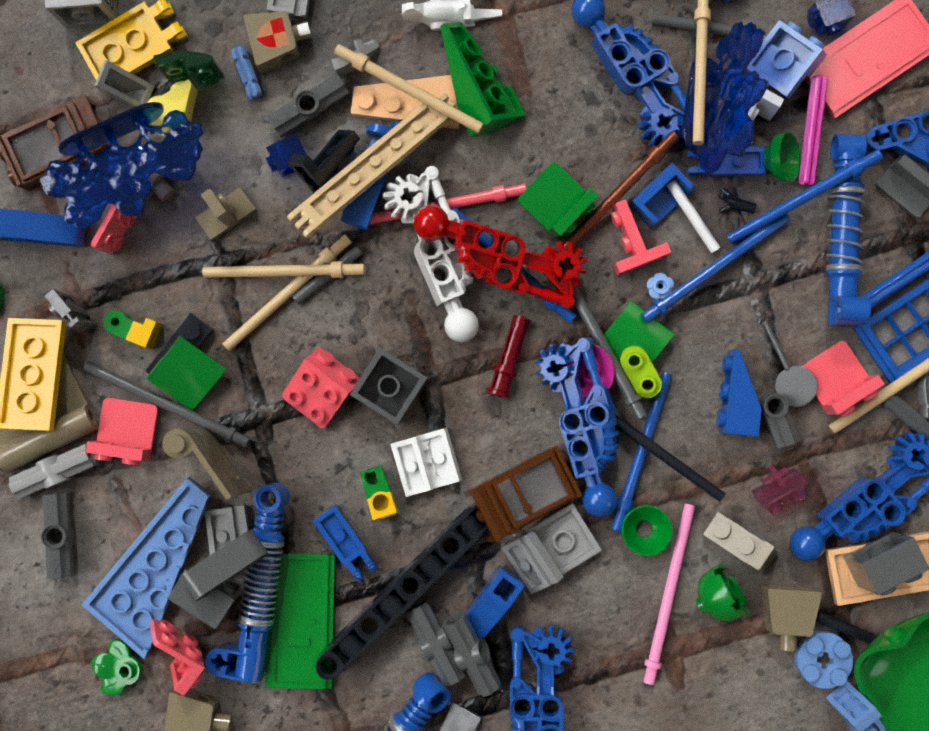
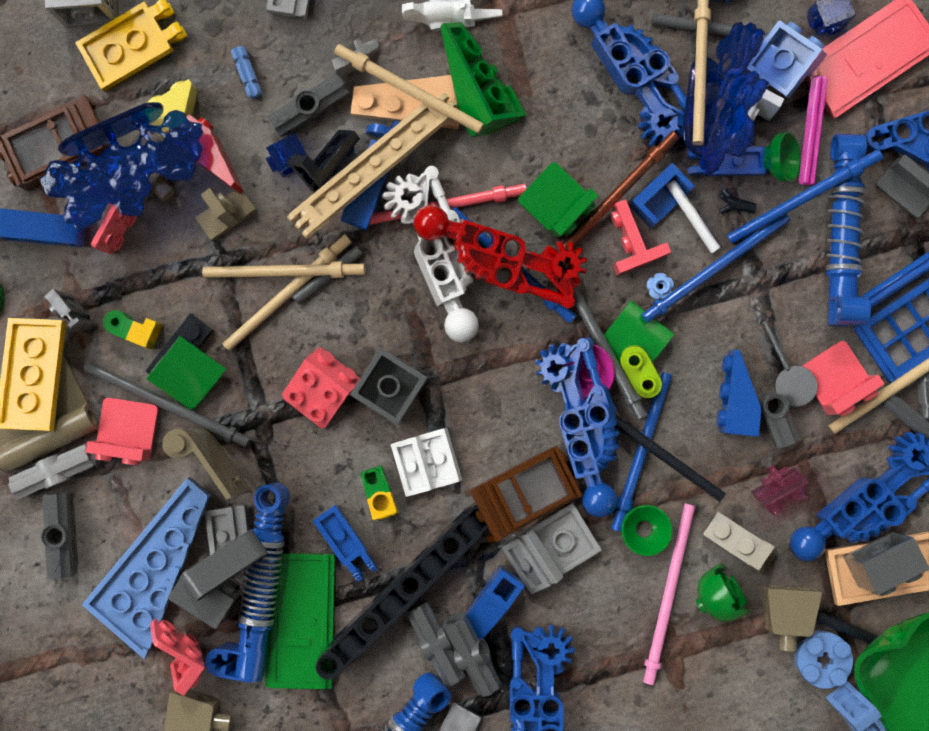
green plate [91,639,143,695] -> none
light grey slope [94,60,154,110] -> none
clear green slope [153,51,225,86] -> none
dark tan torso [243,11,312,73] -> none
dark red pin [486,315,530,399] -> none
none -> red slope [169,114,243,194]

